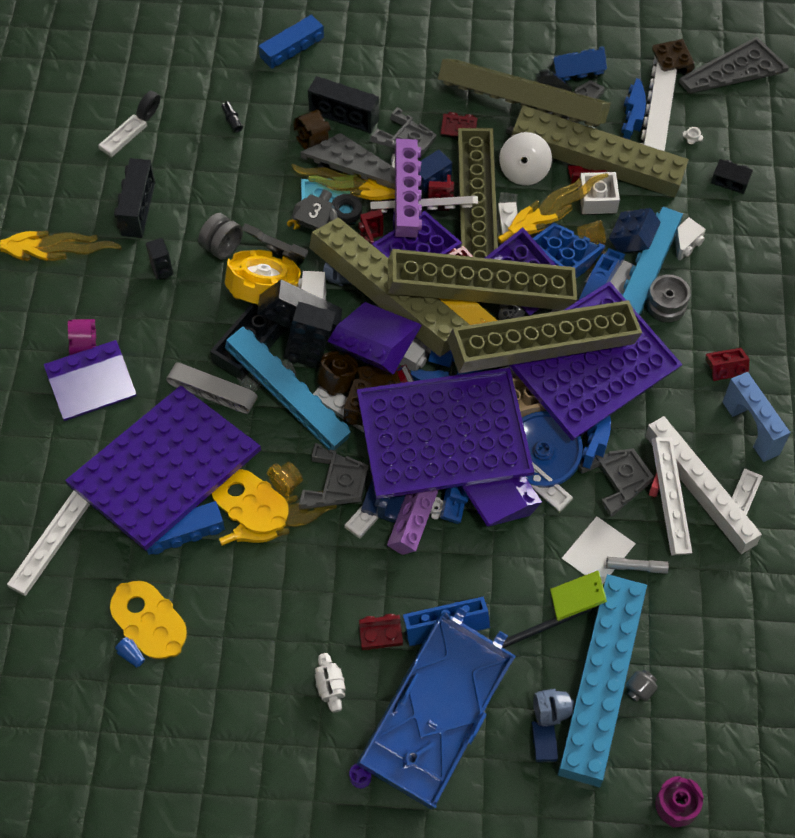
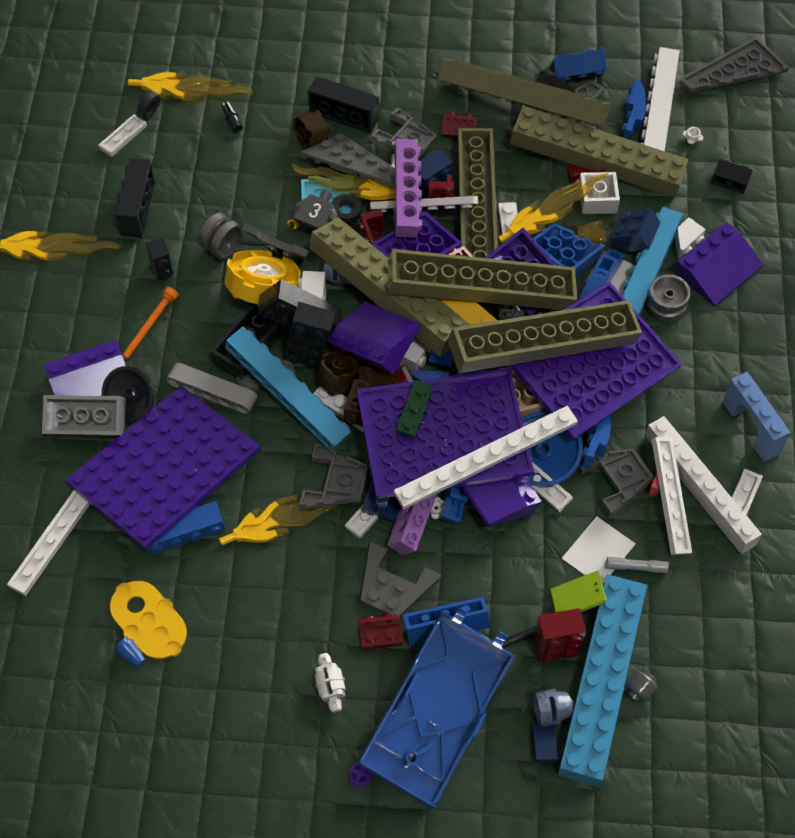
magenta brick [68,319,96,355] -> none
yellow piece [212,469,289,534] -> none
blue brick [259,15,324,69] -> none
clear yellow piece [267,462,303,497] -> none
white dish [500,132,552,185] -> none
dark brown bracket [652,39,695,76] -> none
magenta brick [655,776,703,827] -> none
dark red bracket [705,348,750,381] -> none
none -> light grey brick [42,395,126,436]
none -> black dish [101,366,155,423]
none -> orange piece [122,287,179,359]
none -> clear yellow piece [128,72,254,100]
none -> dark grey wing [361,542,442,617]
none -> white plate [394,406,578,510]
none -> dark green plate [396,380,434,439]
none -> dark red brick [533,608,586,663]
none -> dark purple slope [674,222,763,307]

